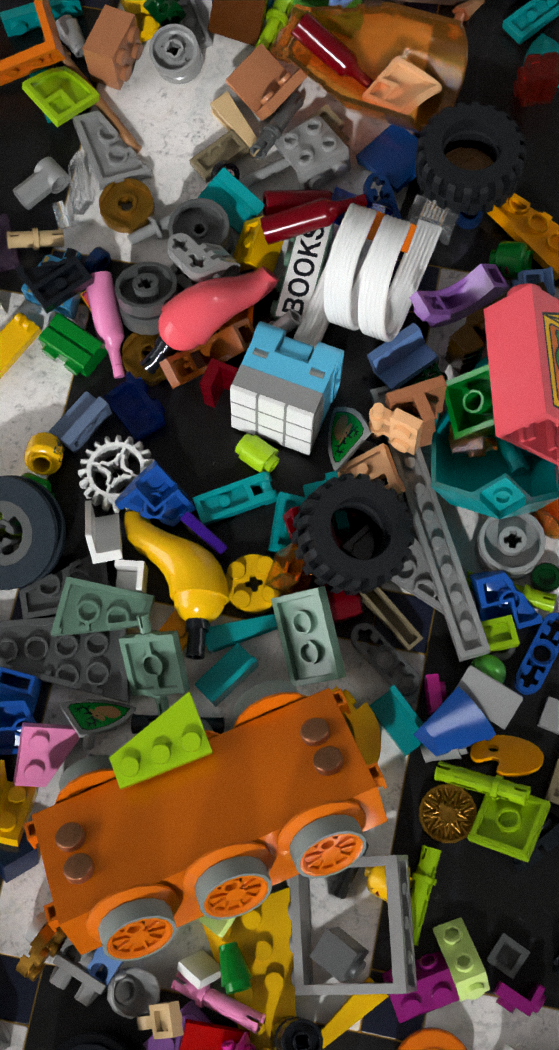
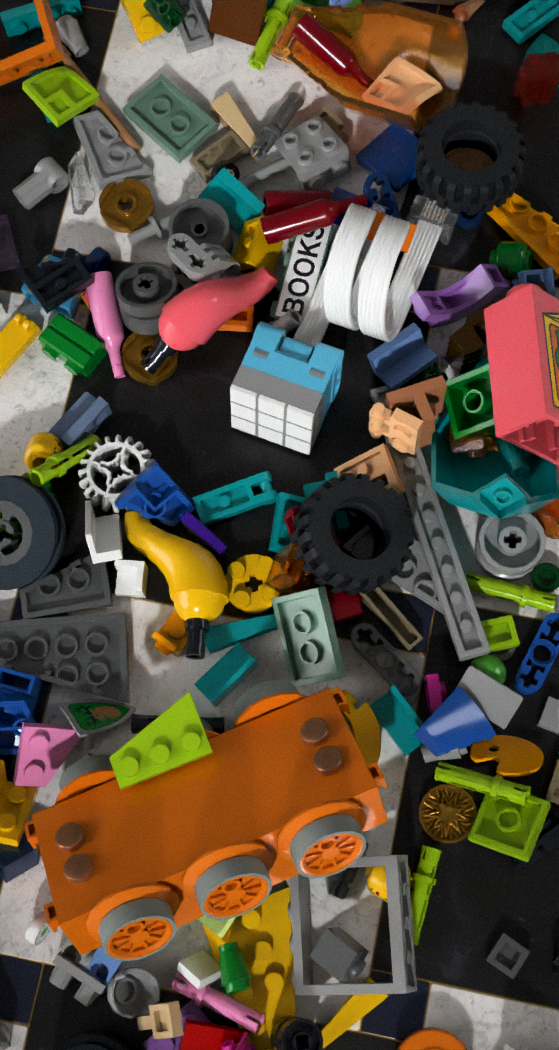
tan pin [7,228,64,250] -> none
pearl gold plate [16,923,66,982] -> none
sand green wing [51,576,155,637] -> none
clear tile [52,200,70,229] -> none
nougat brick [82,4,143,90] -> none
clear blue bracket [103,371,165,442] -> none
sand green plate [119,612,190,715] -> none
light grey wheel [149,24,203,84] -> none
dark orange arch [159,317,255,389] -> none
dark red panel [200,358,239,408] -> none
nougat bracket [225,44,307,121] -> none
lime brick [235,433,280,473] -> none
shield [328,407,377,473] -> none
magenta bracket [382,951,460,1024] -> none
yellowish green bracket [433,917,490,1002] -> none
blue slope [469,571,543,630] -> none
magenta bracket [491,980,546,1017] -> none
none -> lime pin [28,434,102,487]
none -> sand green plate [122,74,218,164]

